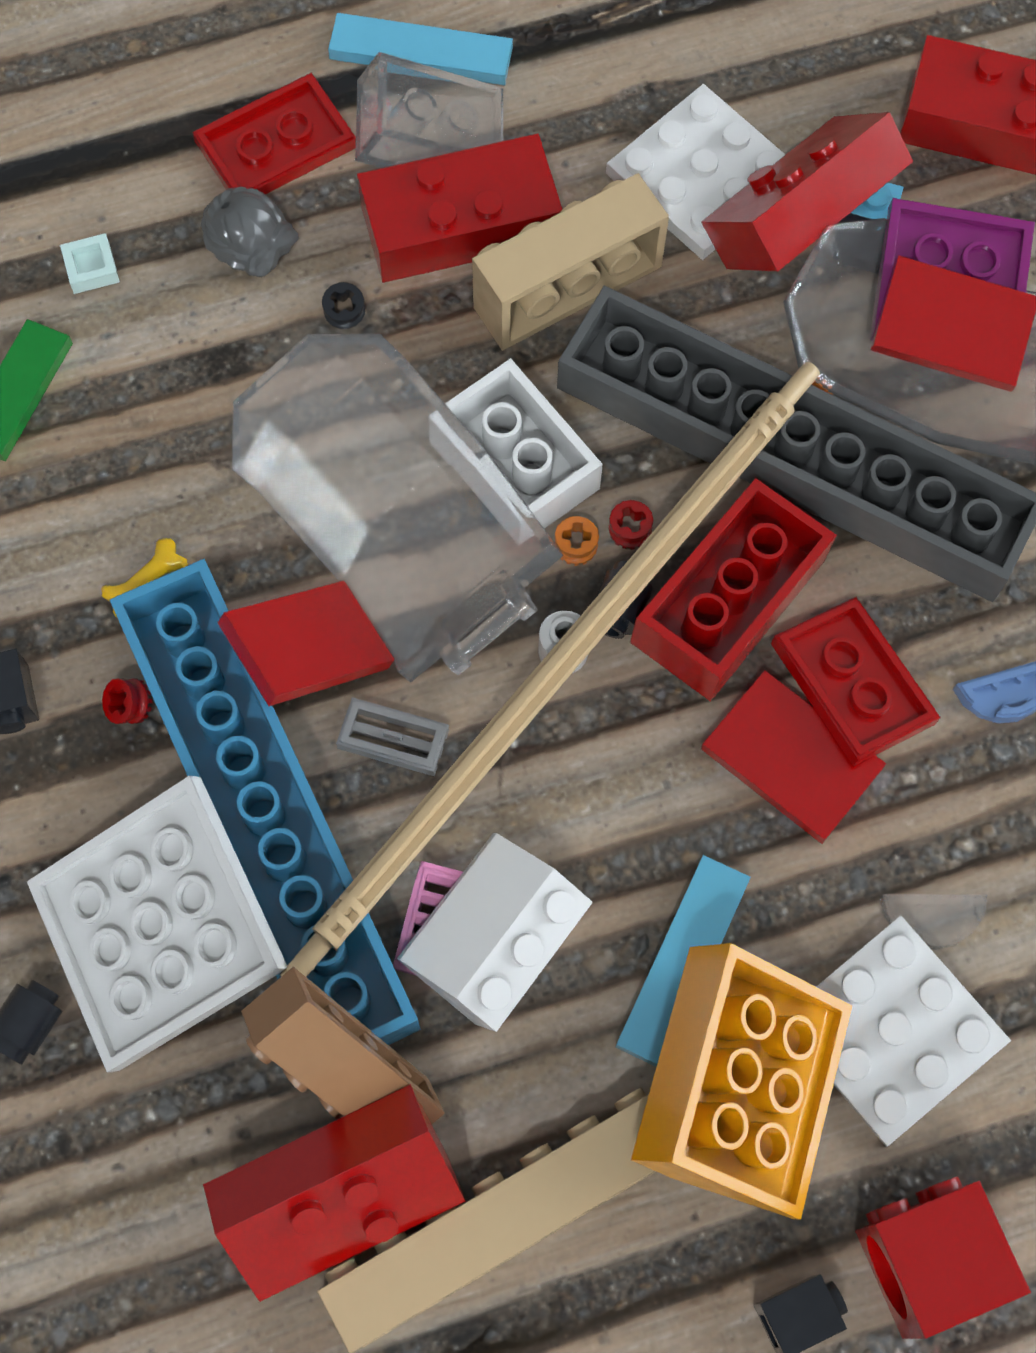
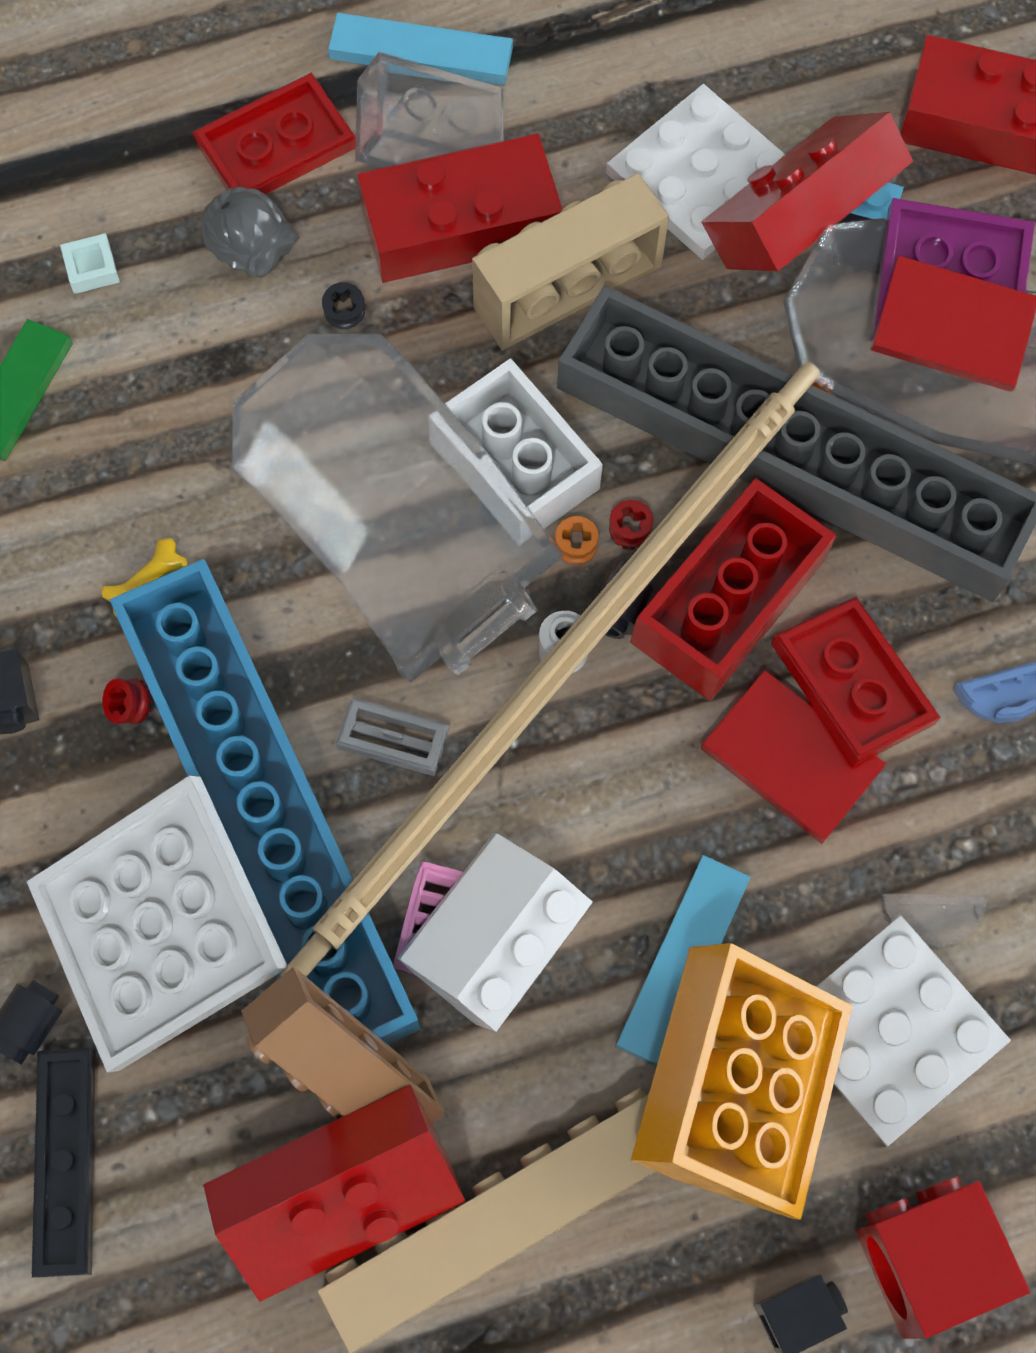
red tile [217,580,395,706] -> none
none -> black tile [32,1048,95,1278]

